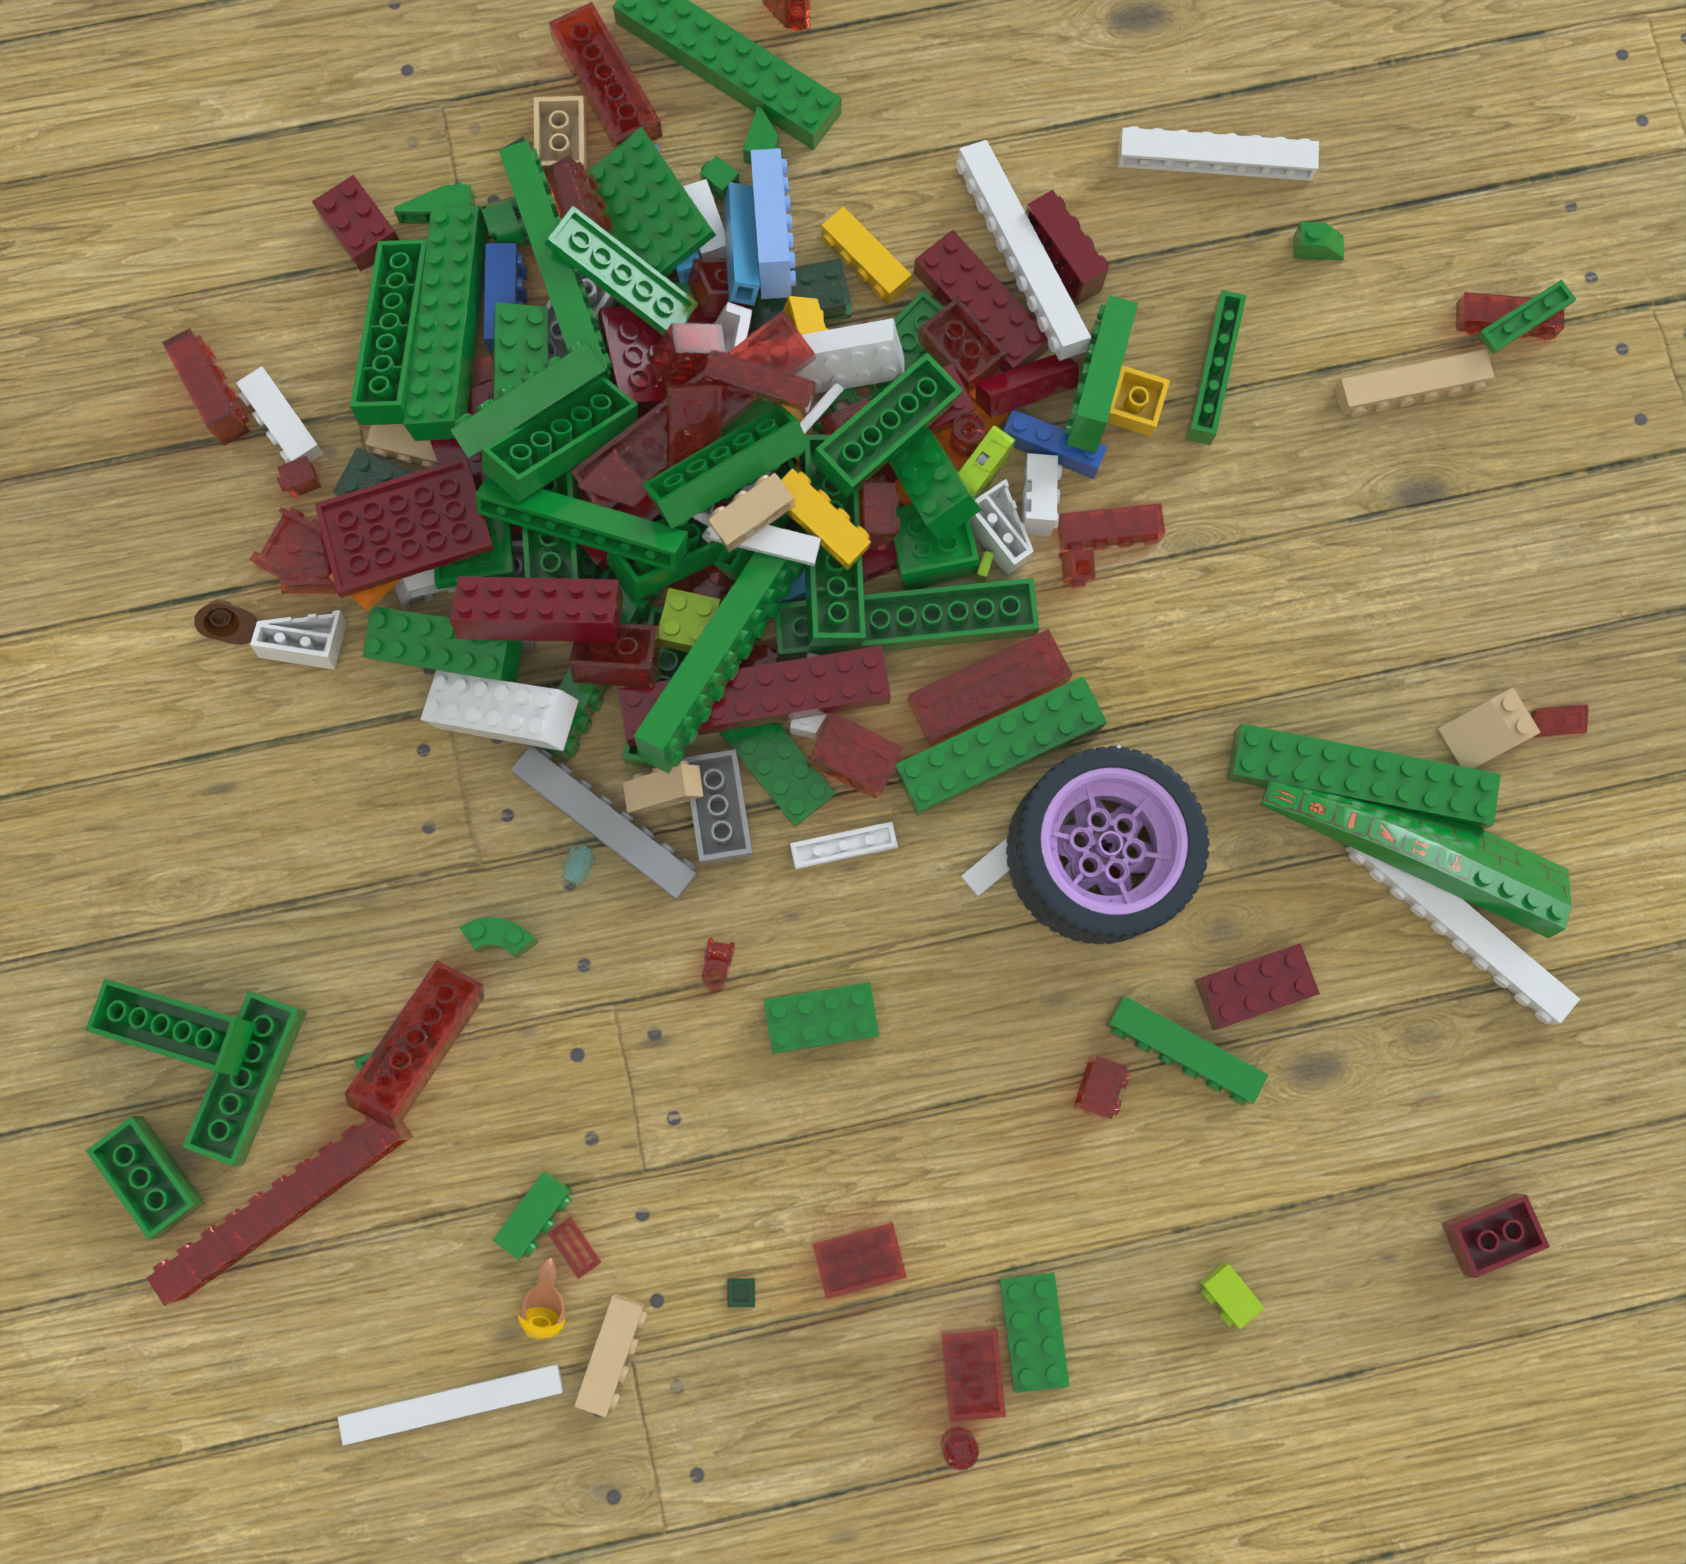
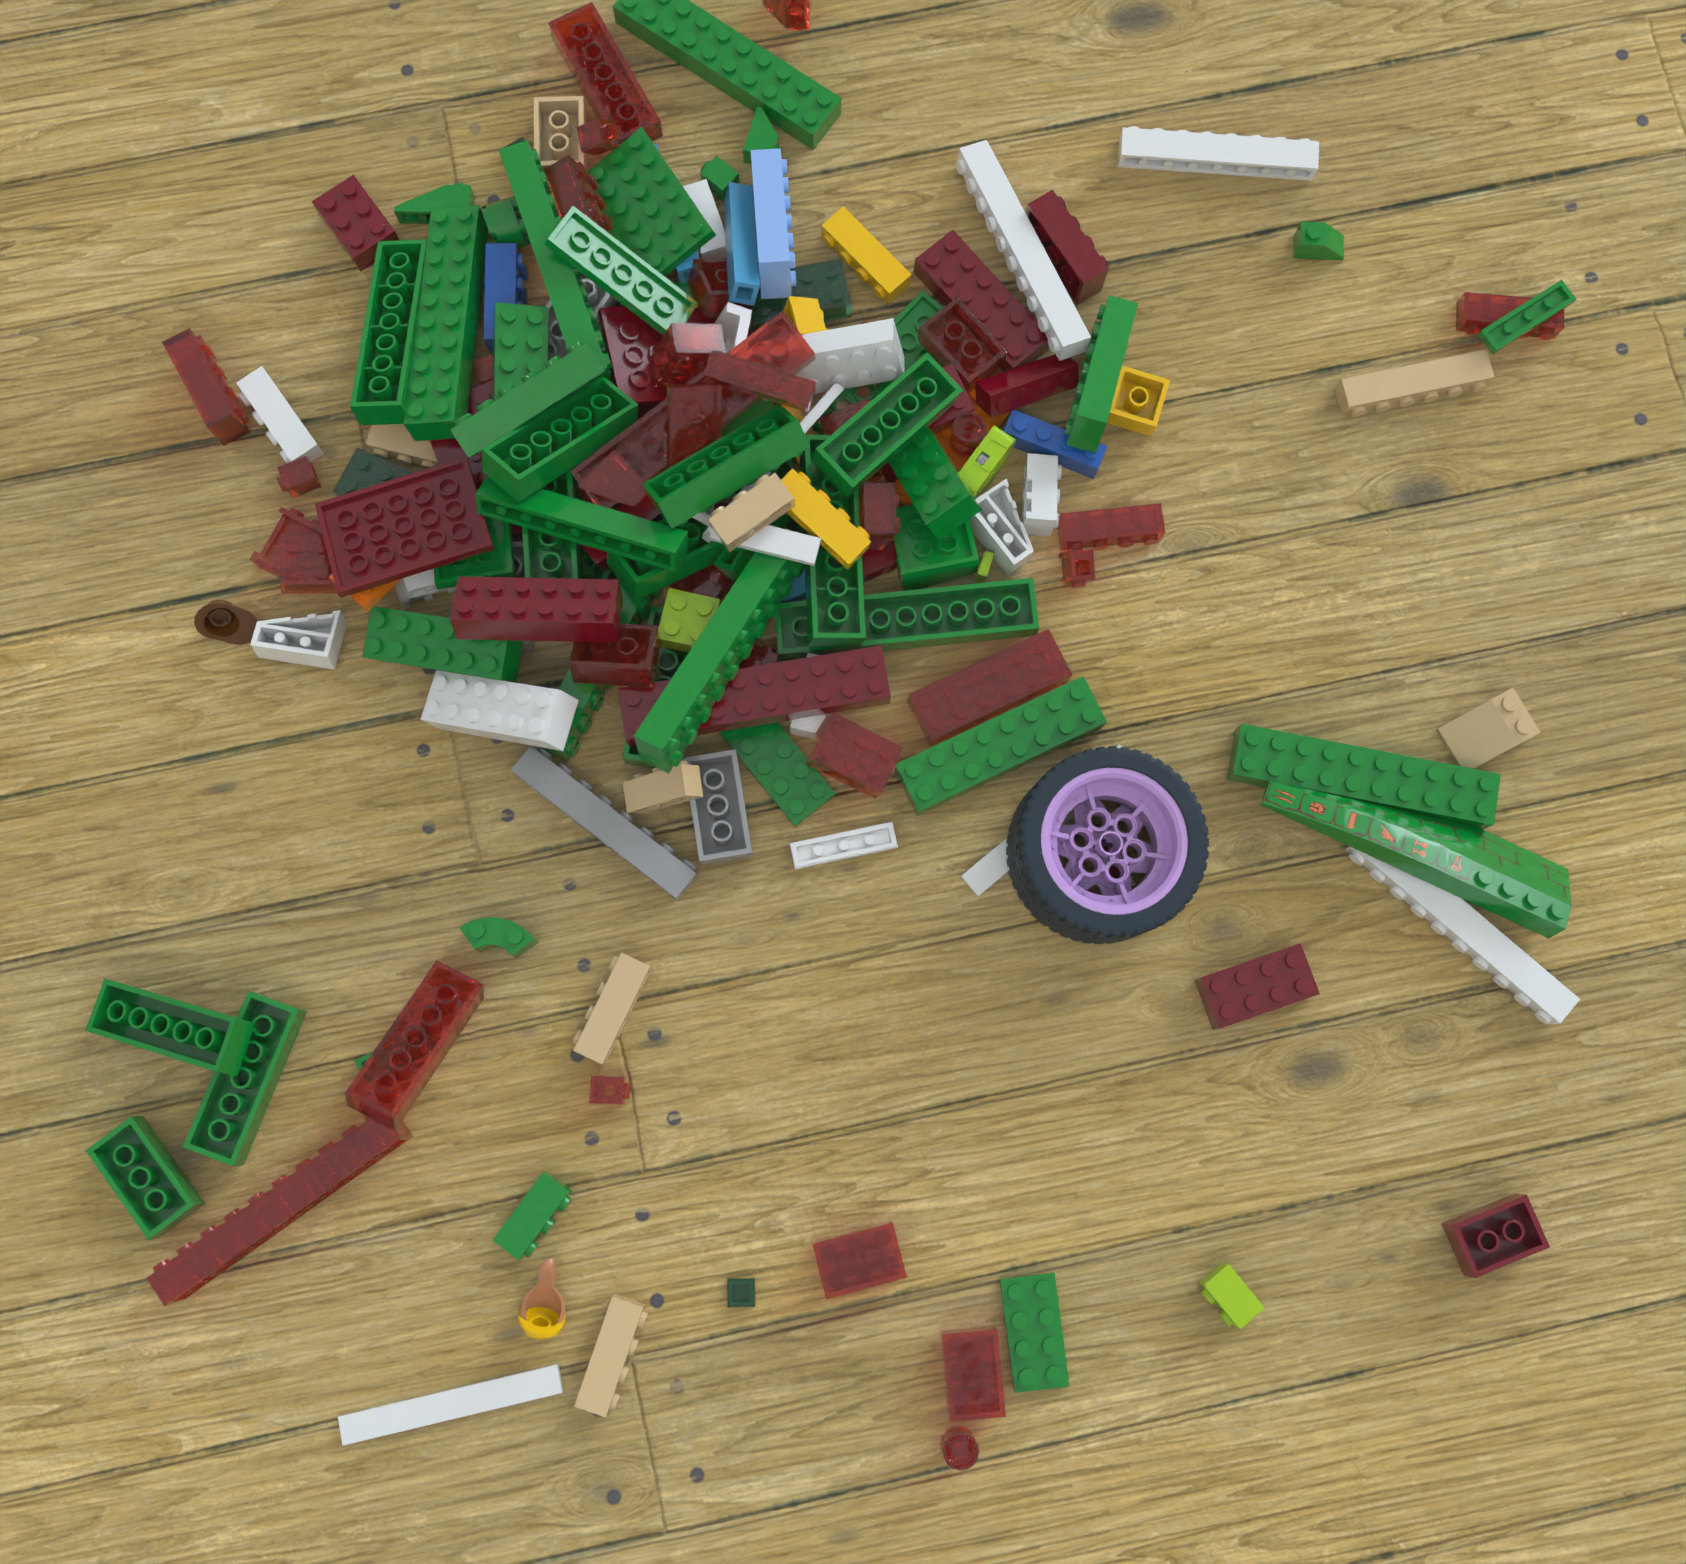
clear red tile [547,1217,602,1279] -> none
clear light blue brick [561,844,596,885] -> none
clear red piece [702,938,735,991] -> none
green brick [764,982,879,1054] -> none
clear red brick [1073,1056,1130,1119] -> none
green brick [1106,996,1268,1106] -> none
green brick [1185,290,1247,445] -> none
clear red slope [1531,704,1589,737] -> none
none -> tan brick [572,953,653,1065]
none -> clear red brick [576,118,620,156]
none -> clear red brick [589,1075,631,1105]

